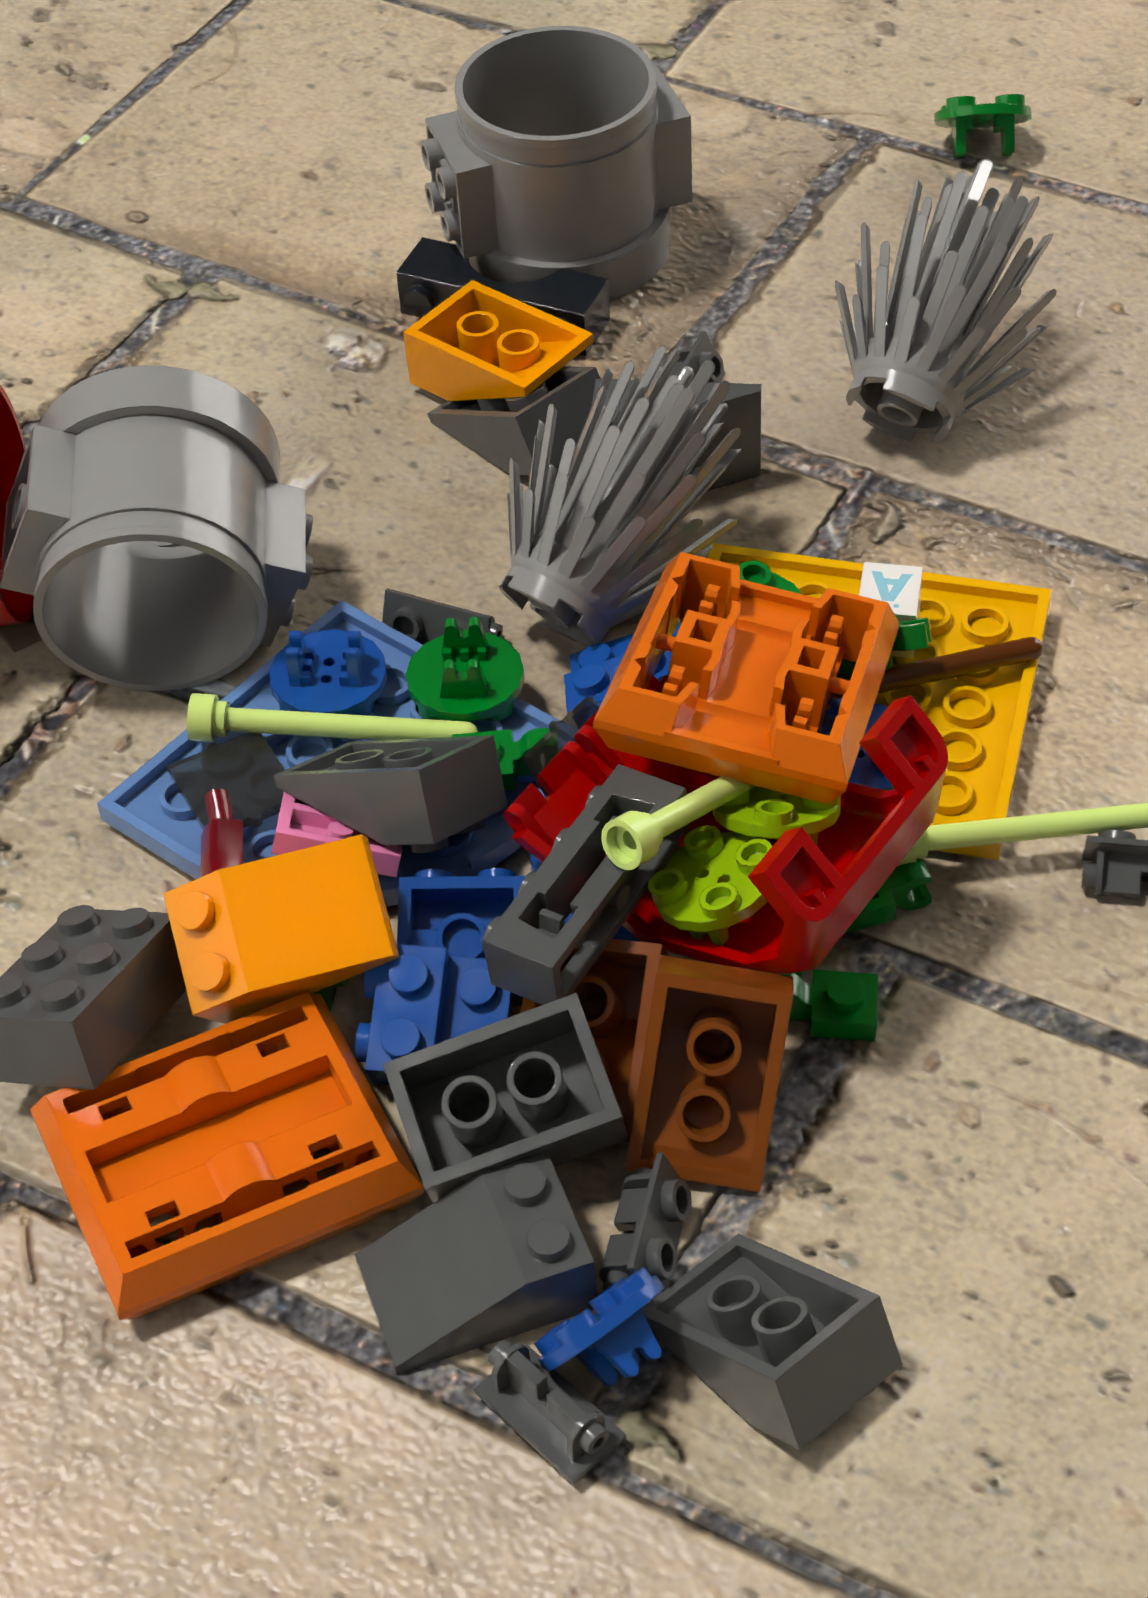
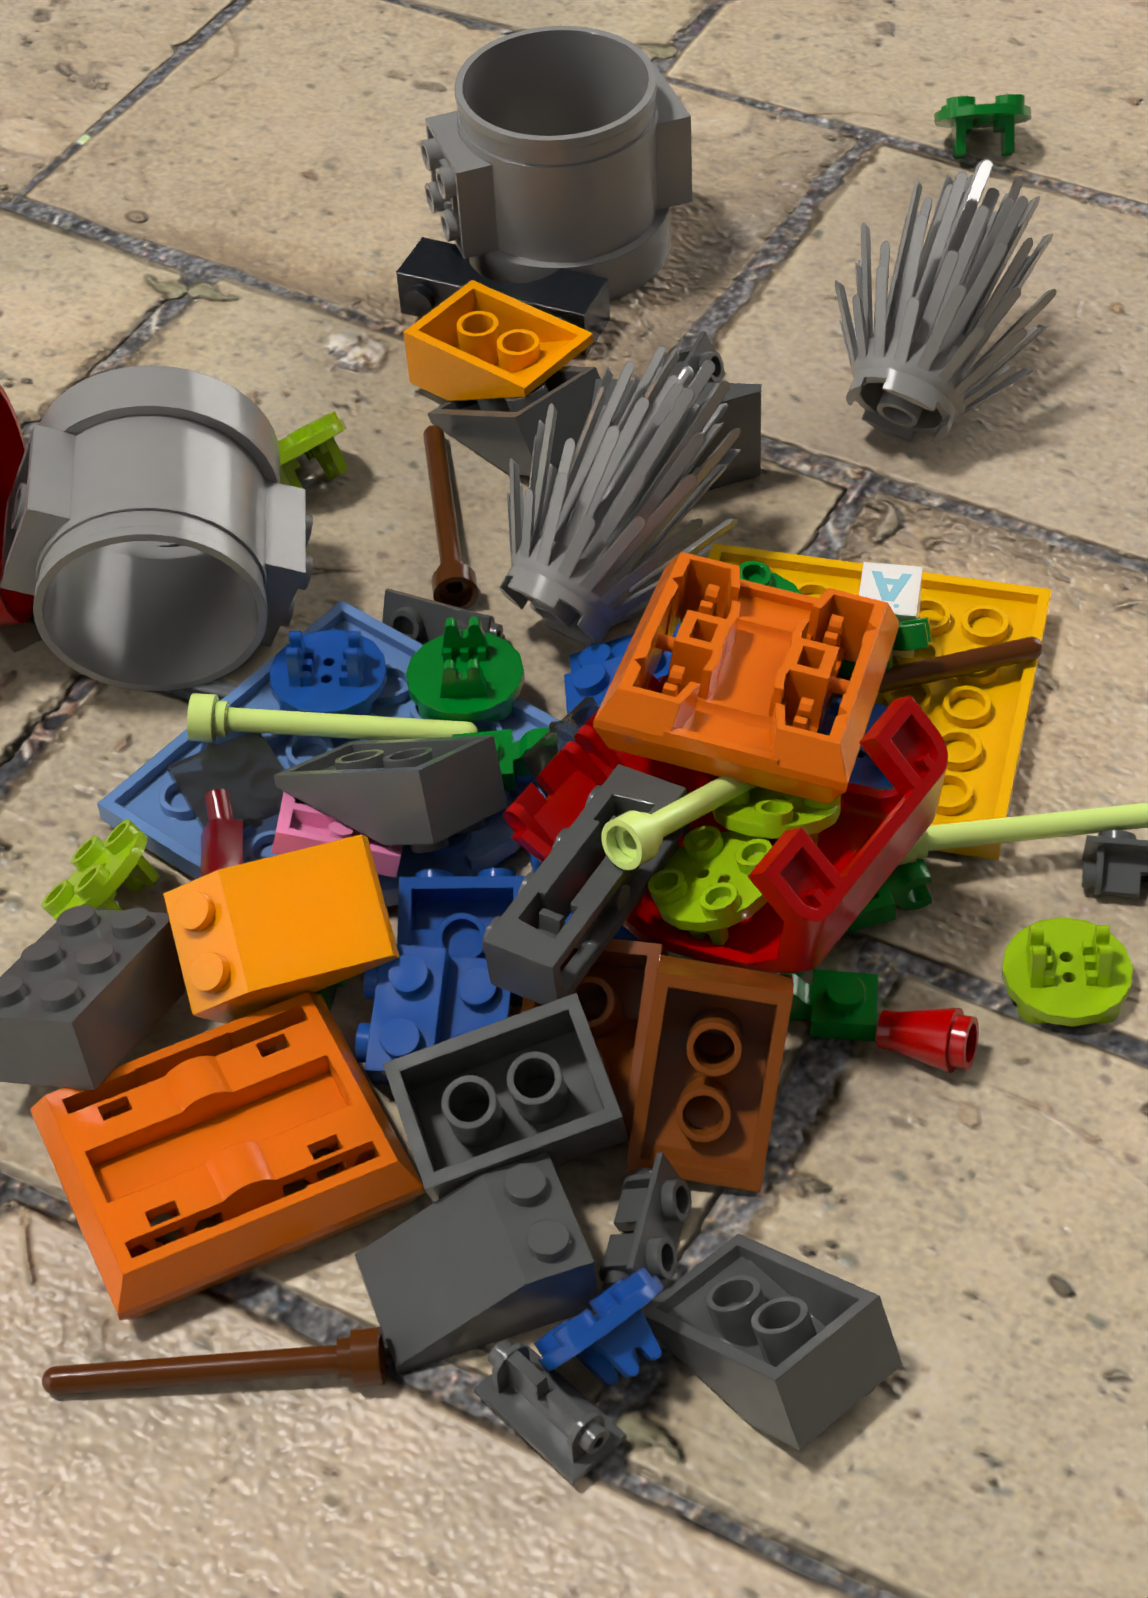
none -> lime plate [41,819,160,921]
none -> reddish brown piece [41,1327,386,1395]
none -> lime plate [278,410,348,489]
none -> reddish brown piece [423,425,478,609]
none -> red cone [876,1008,979,1074]
none -> lime plate [1001,917,1133,1027]

